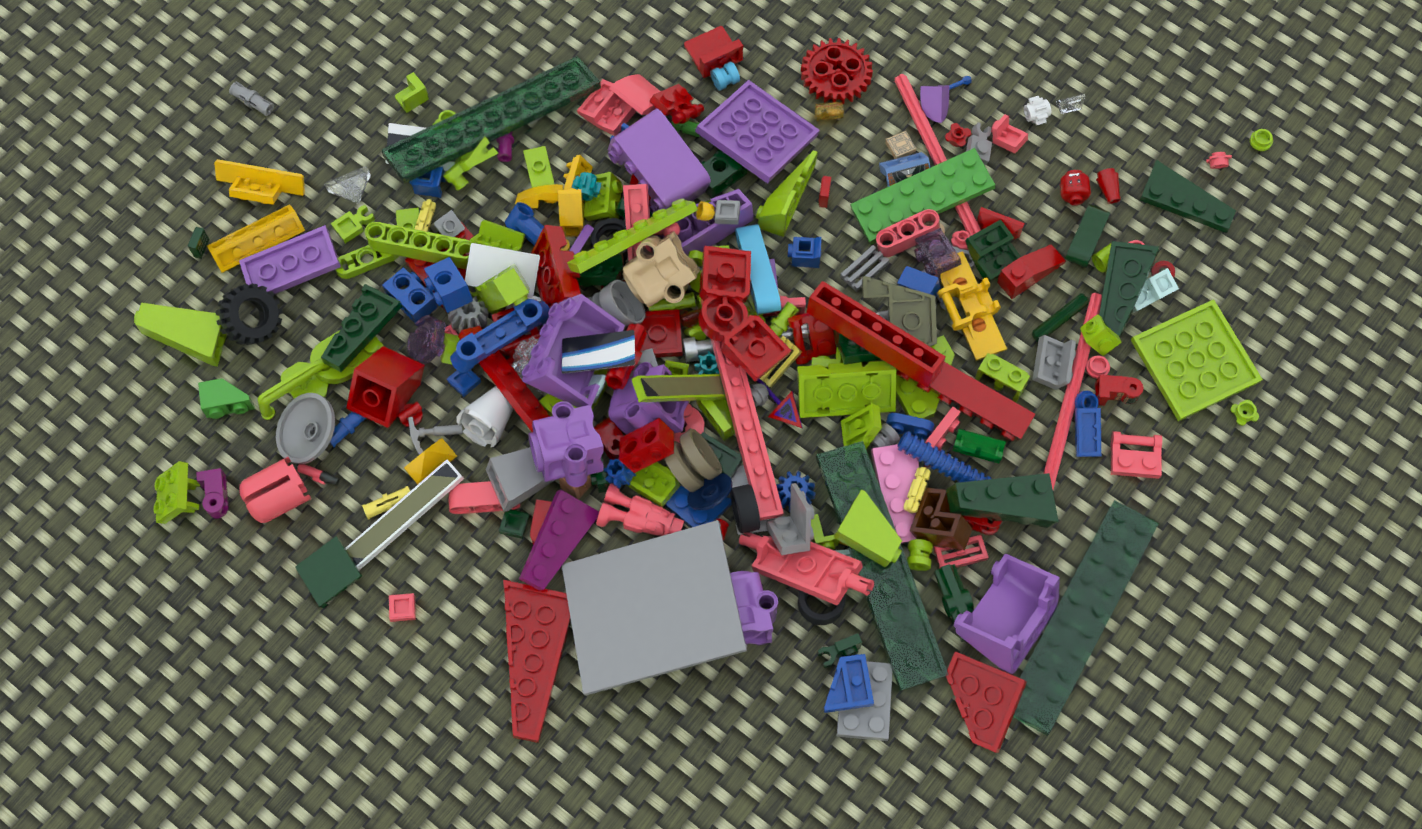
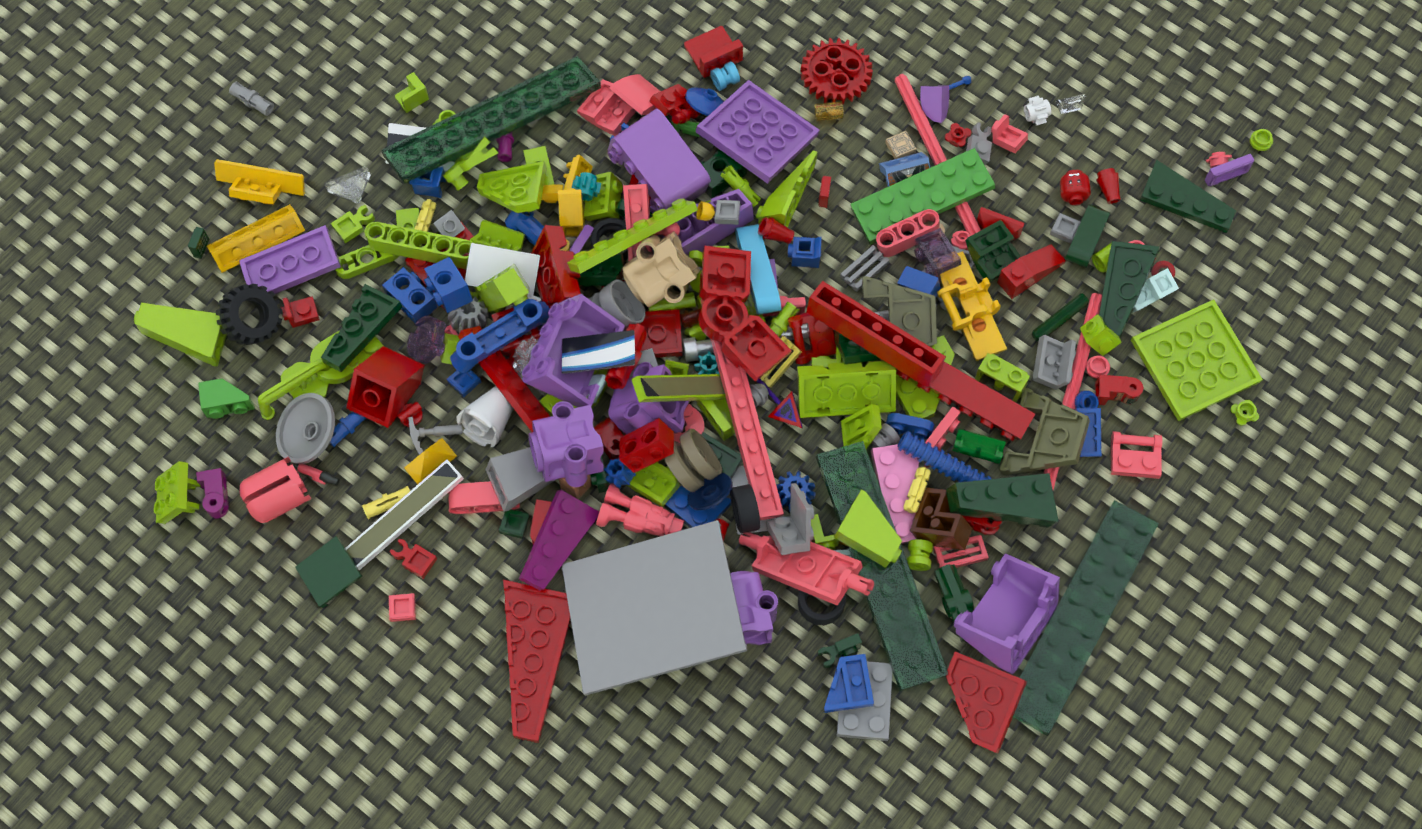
none -> red bracket [281,296,320,328]
none -> red plate [390,539,437,579]
none -> lime plate [477,161,547,213]
none -> blue dish [685,87,724,116]
none -> lime pin [720,166,761,207]
none -> red cone [758,217,794,244]
none -> olive wing [1000,388,1090,475]
none -> light grey tile [1050,213,1081,244]
none -> medium lavender tile [1205,154,1254,186]

